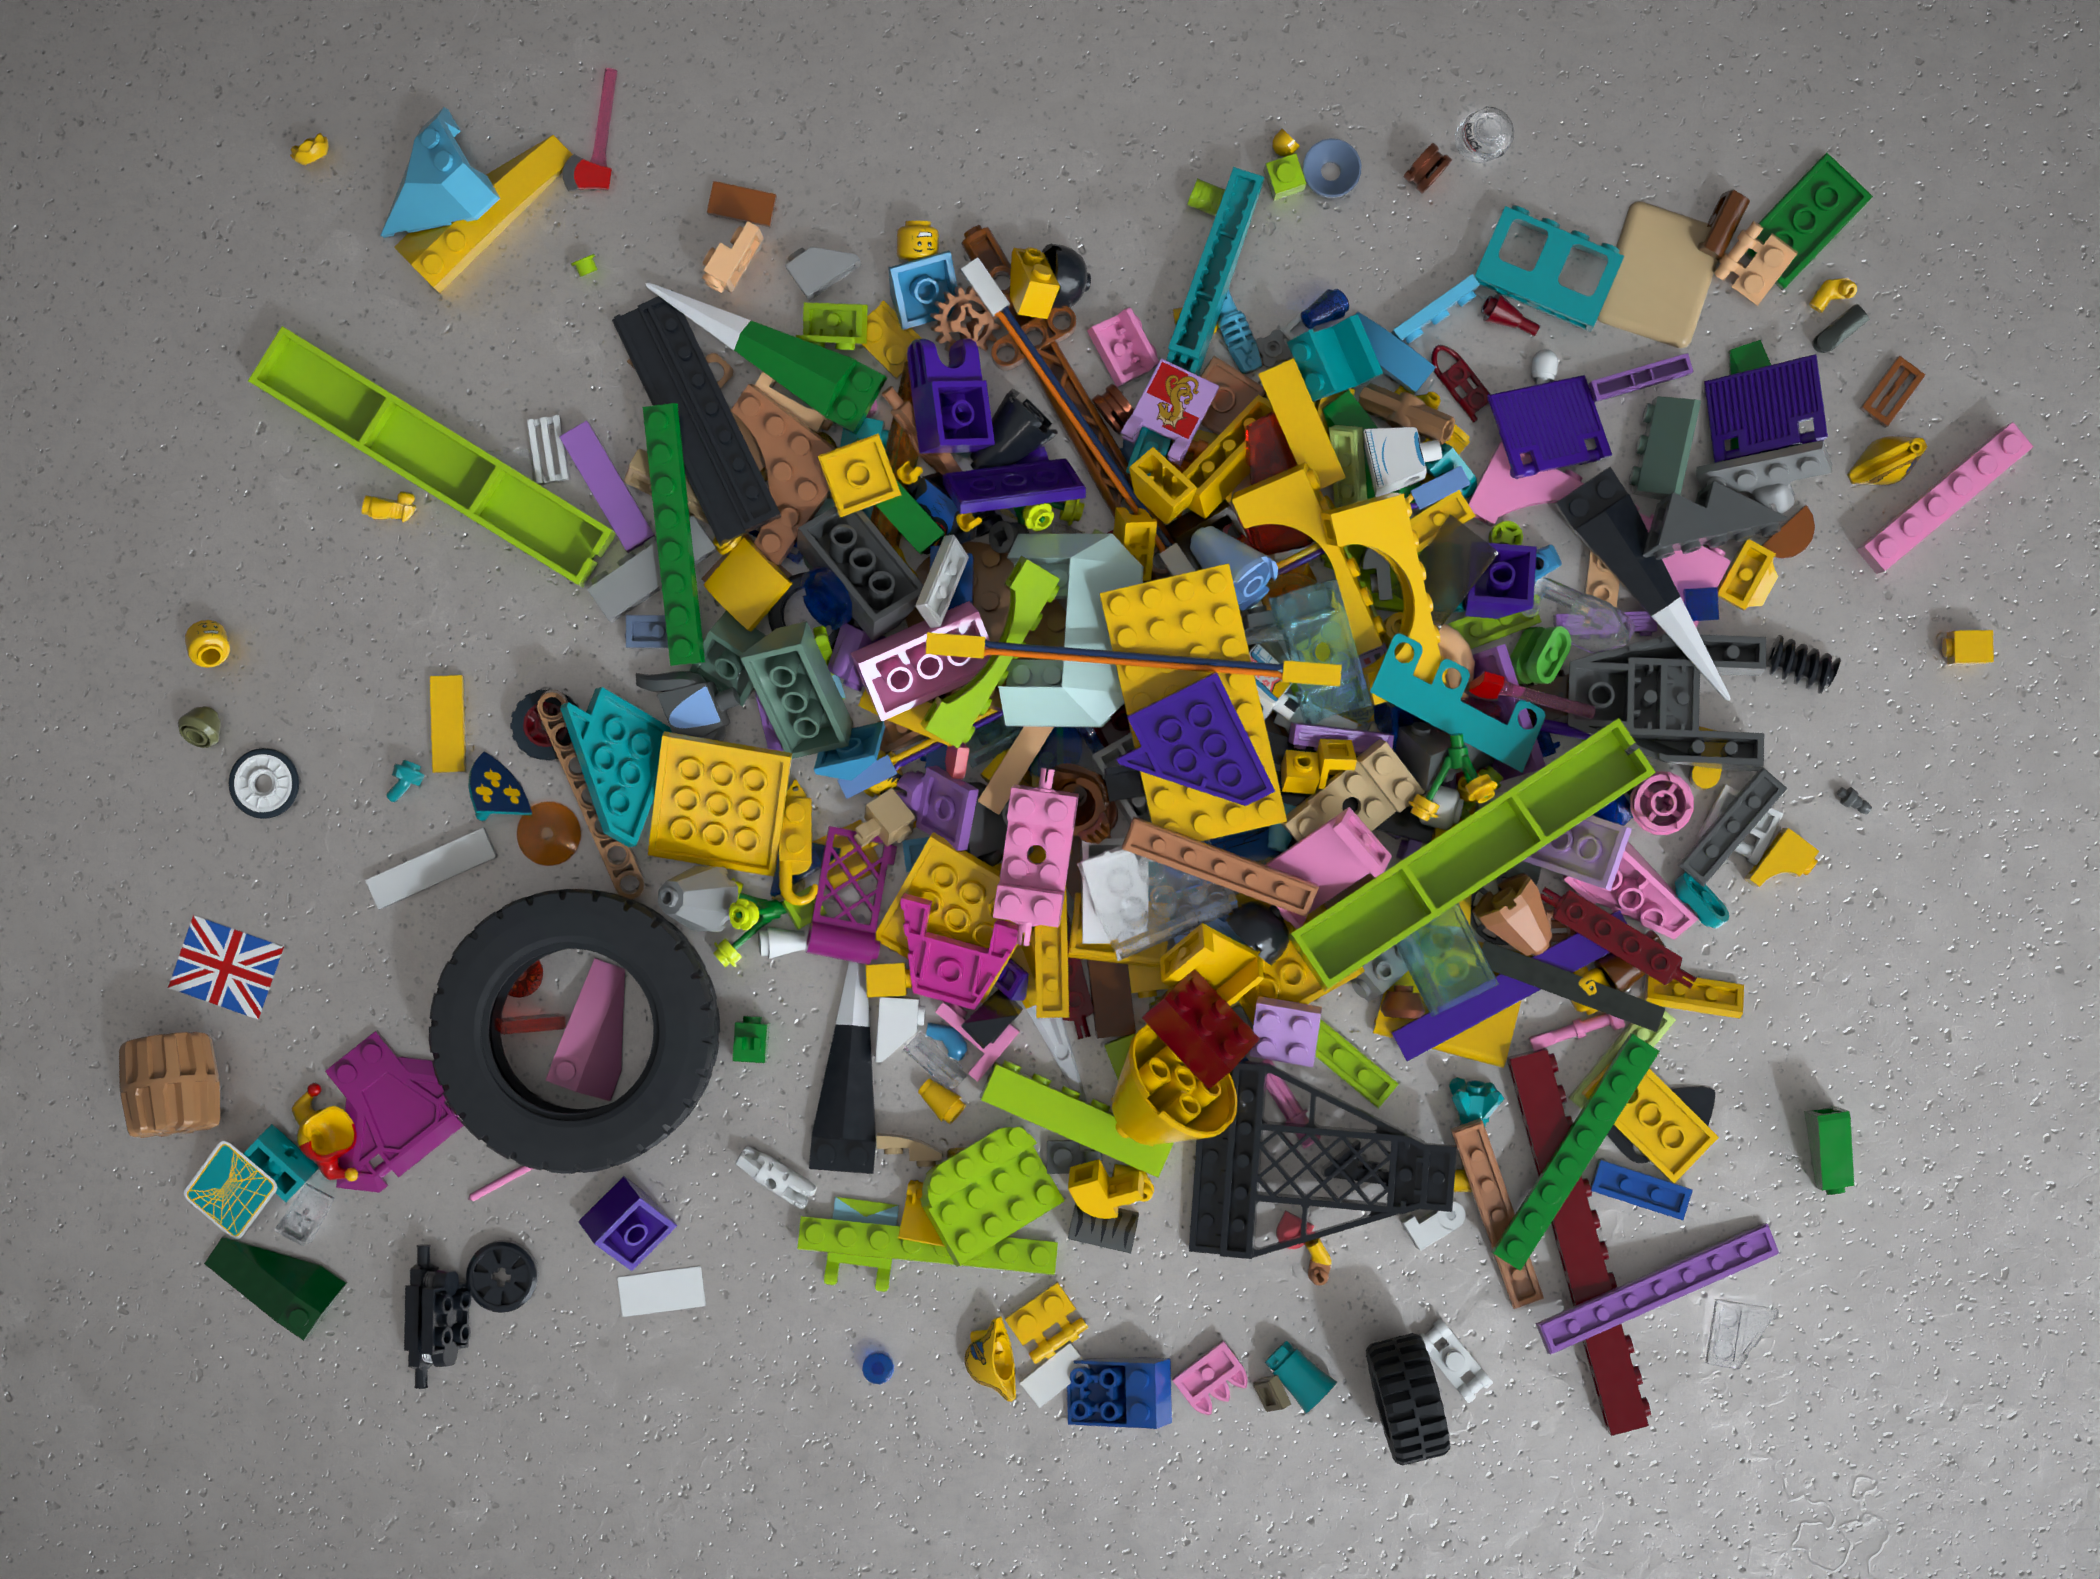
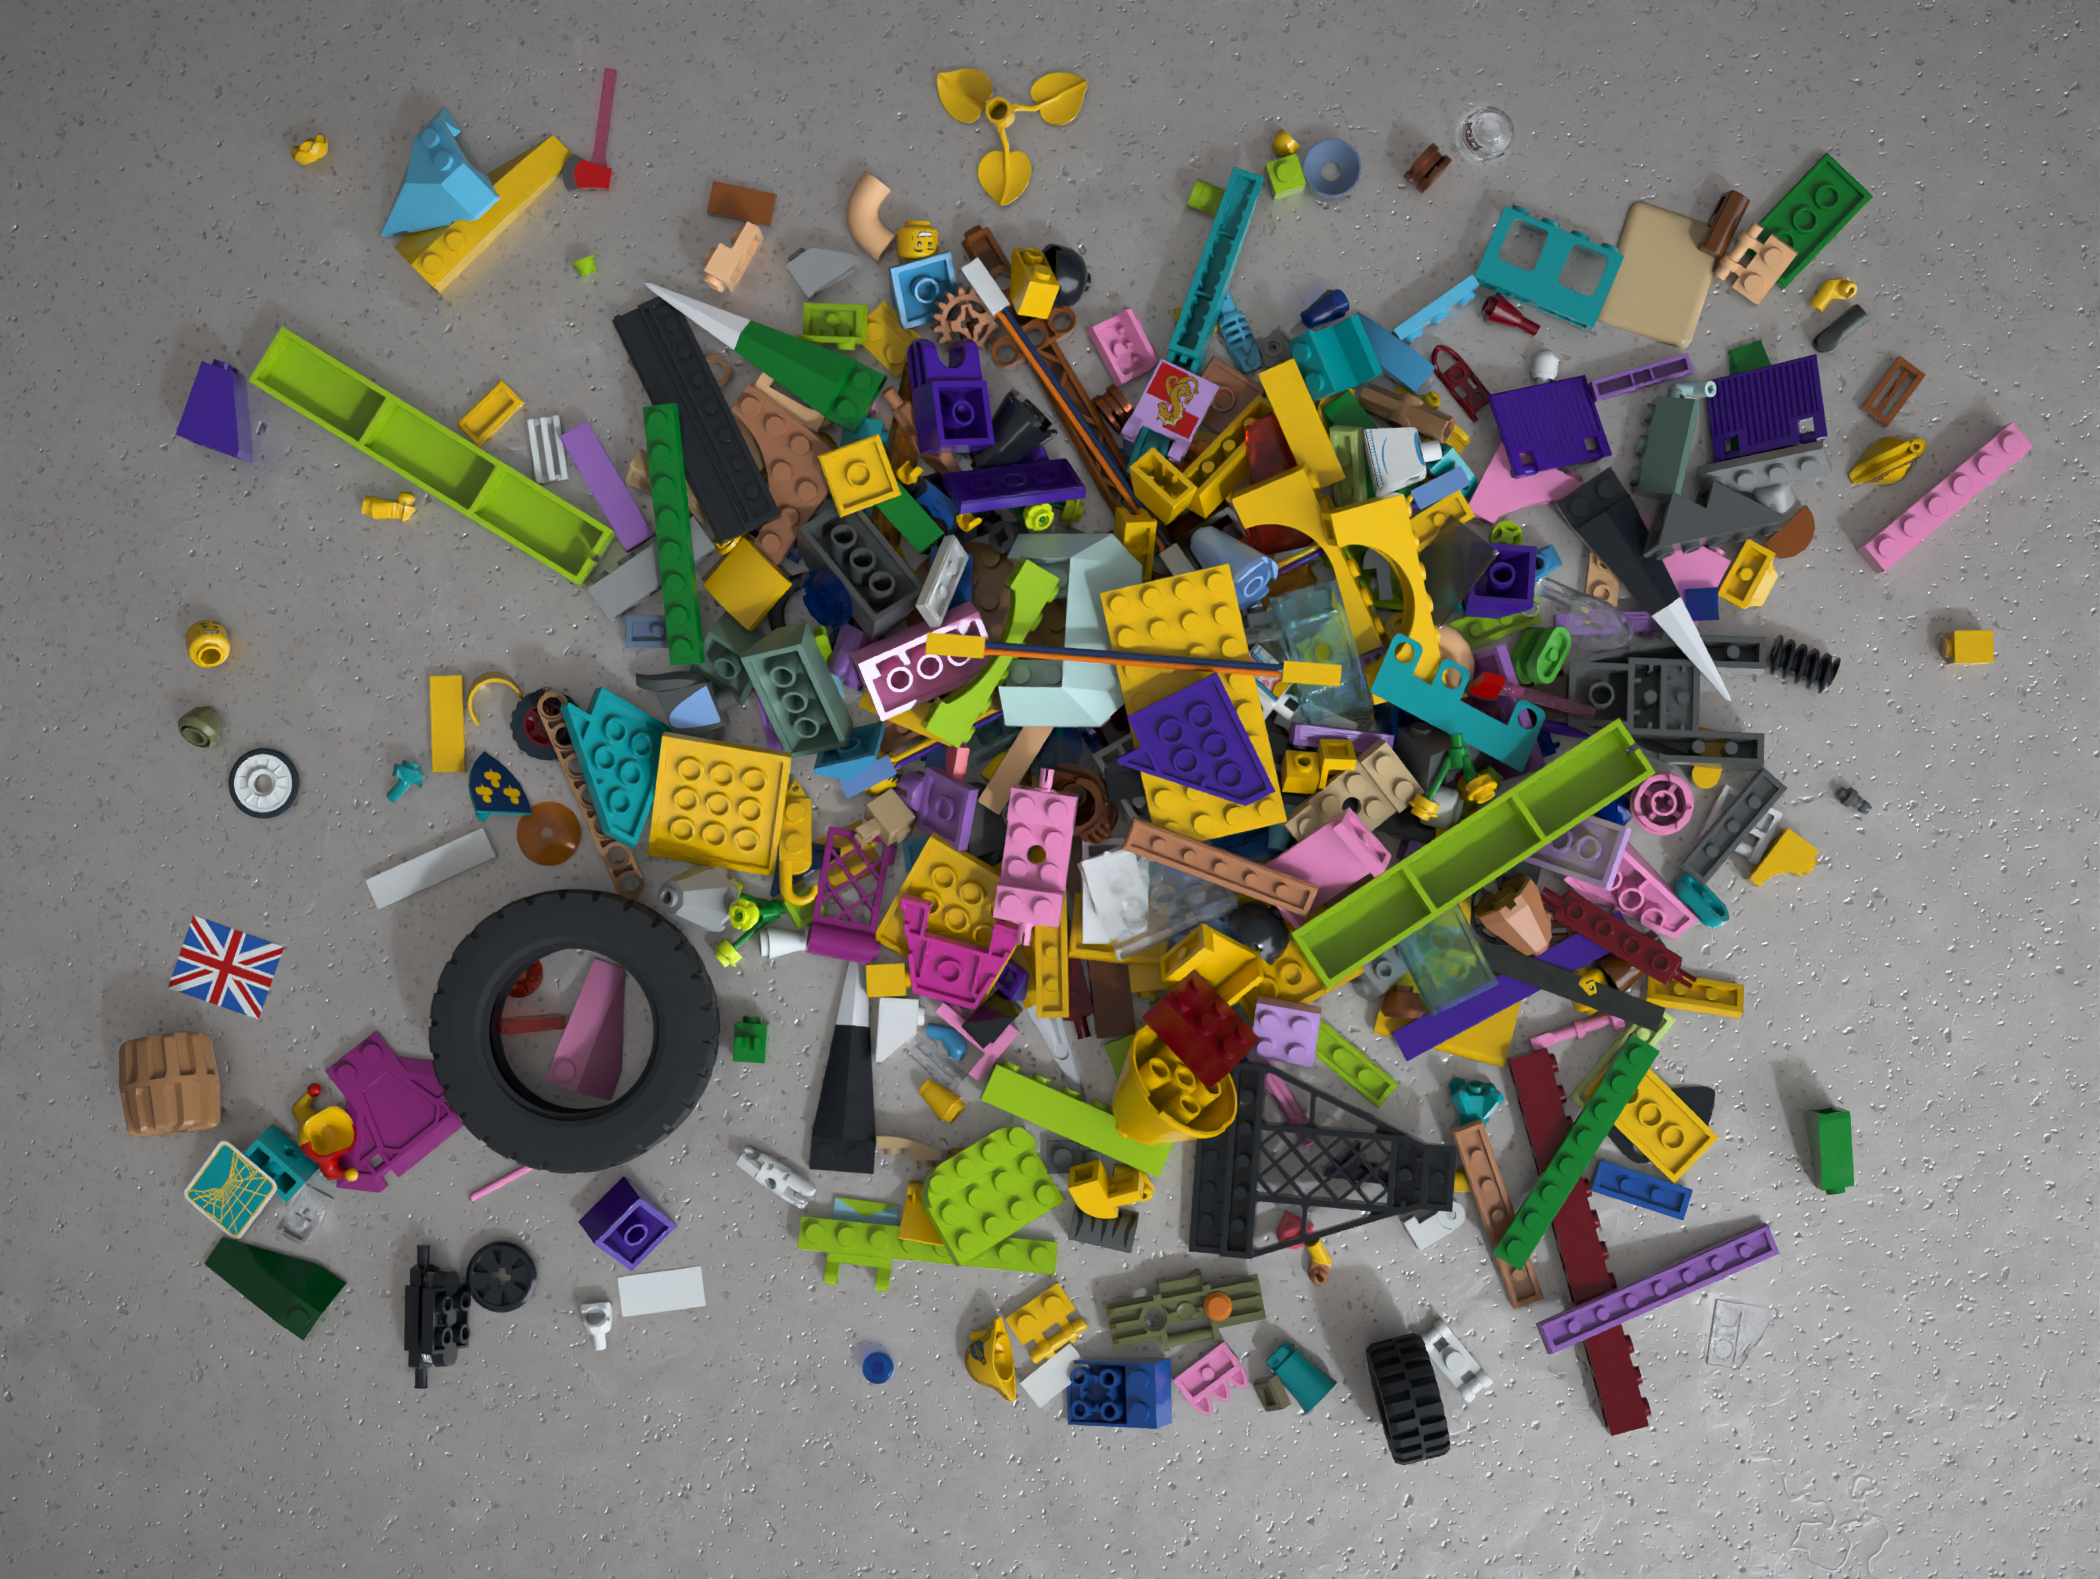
none -> dark purple slope [175,359,253,463]
none -> yellow tile [456,379,525,448]
none -> yellow helmet [467,671,525,726]
none -> white piece [579,1302,612,1350]
none -> light nougat cylinder [846,171,897,261]
none -> yellow plant [937,68,1087,206]
none -> olive piece [1105,1271,1266,1352]
none -> light aqua arm [1668,380,1716,398]

